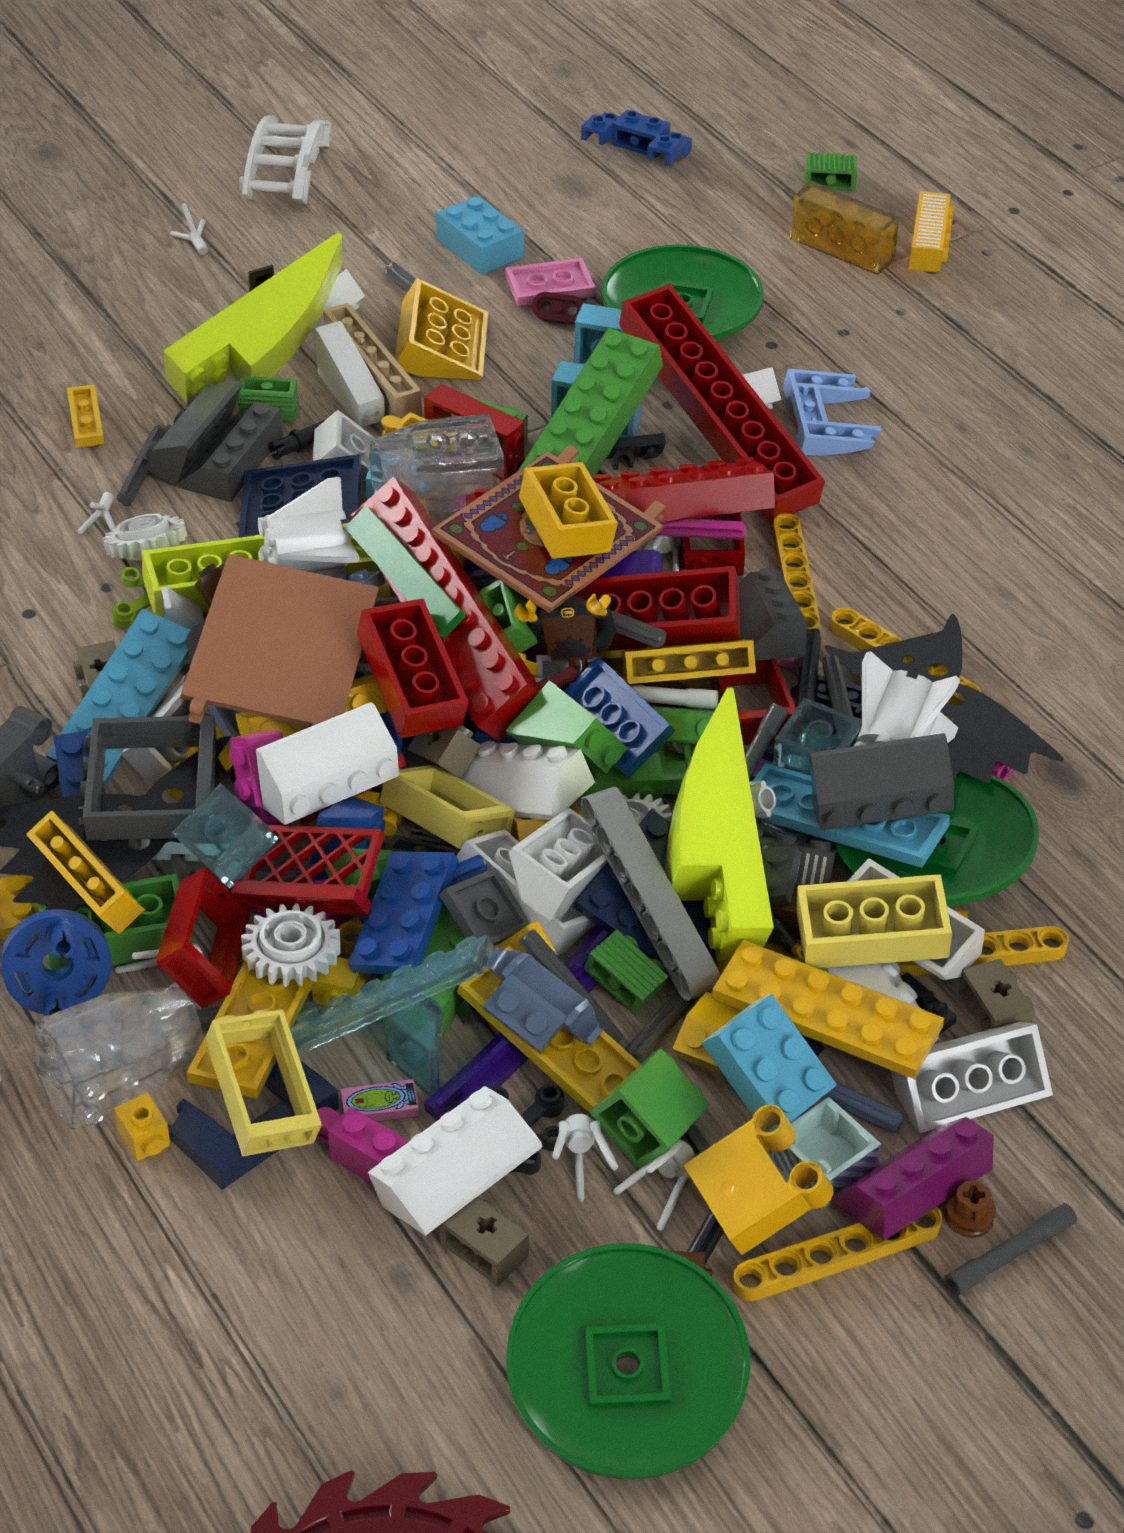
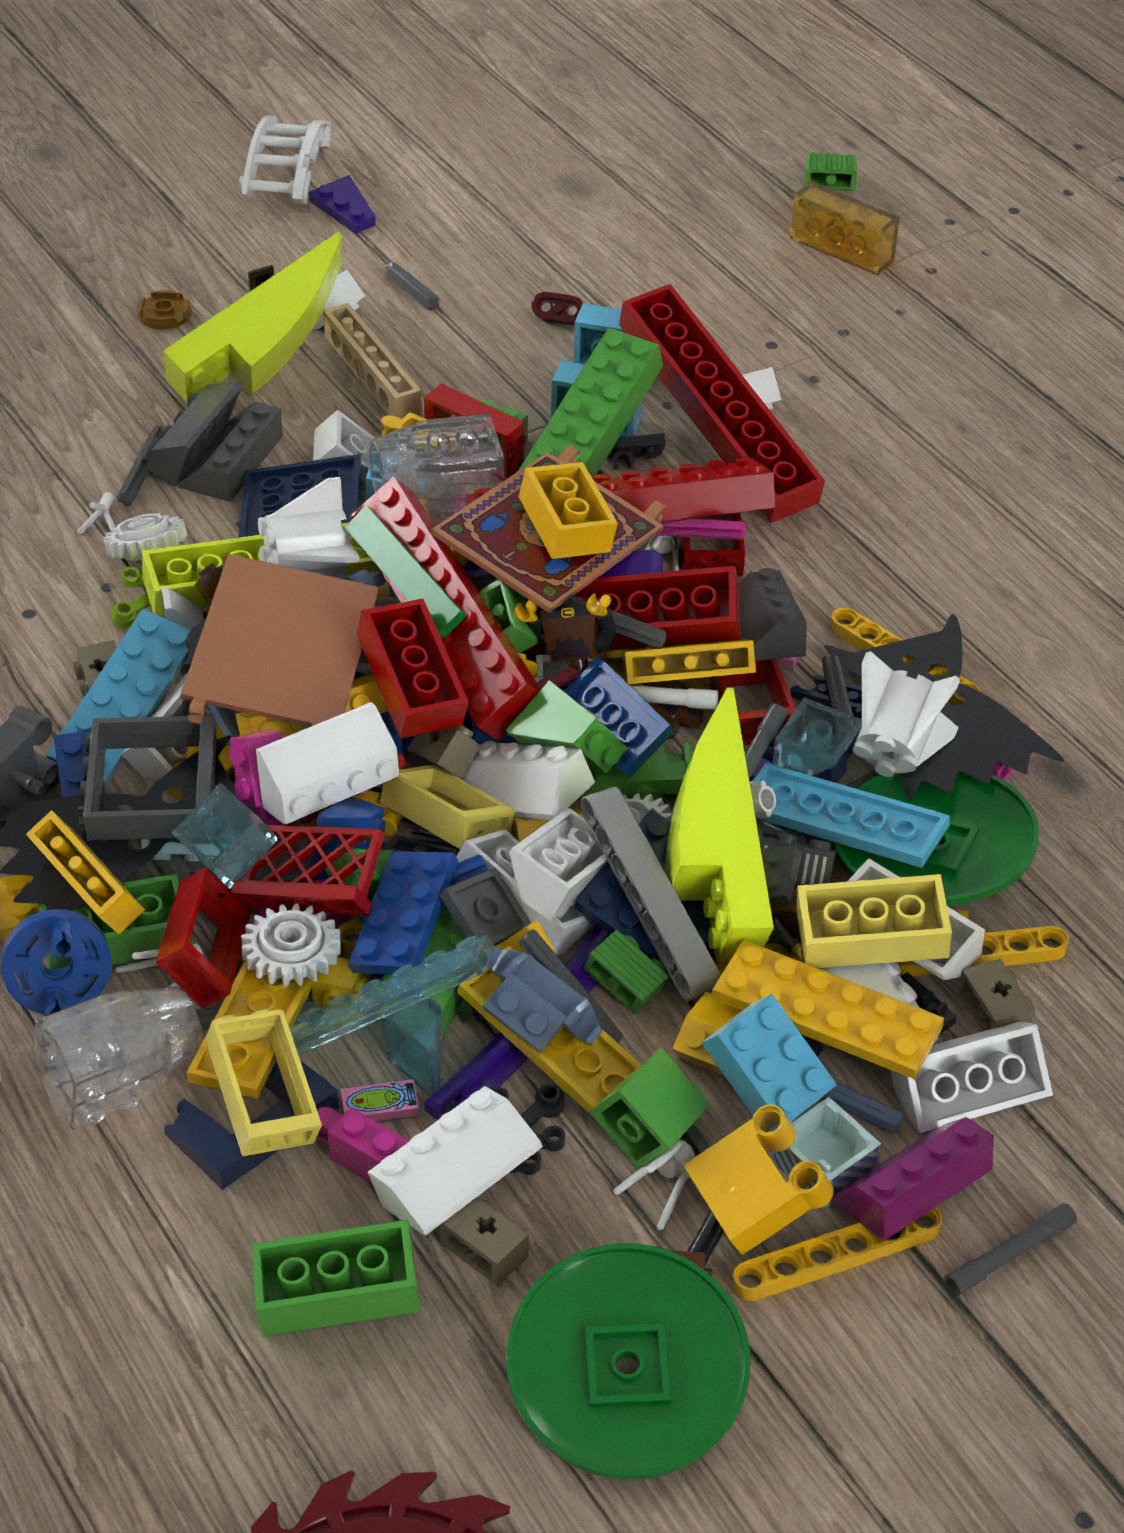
yellow plate [67,384,104,448] -> none
yellow brick [114,1092,171,1162] -> none
white plant [170,203,209,255] -> none
bright green brick [237,376,299,423] -> none
black pin [268,419,326,460] -> none
white slope [315,321,385,427] -> none
yellow slope [395,278,489,380] -> none
medium azure brick [436,196,524,275] -> none
bright pink plate [505,258,596,306] -> none
white plant [552,1114,618,1202] -> none
blue bracket [581,110,692,166] -> none
green dish [602,244,763,340] -> none
dark grey axle [625,990,697,1063] -> none
bright green brick [652,706,715,744] -> none
yellow beam [772,513,820,630] -> none
light blue wedge [783,369,881,456] -> none
black axle [795,628,821,722] -> none
dark grey slope [810,733,954,830] -> none
yellow brick [909,191,954,273] -> none
dark orange piece [944,1180,996,1238] -> none
none -> pearl gold tile [137,290,191,329]
none -> bright green brick [252,1219,421,1337]
none -> dark purple wing [309,175,376,234]

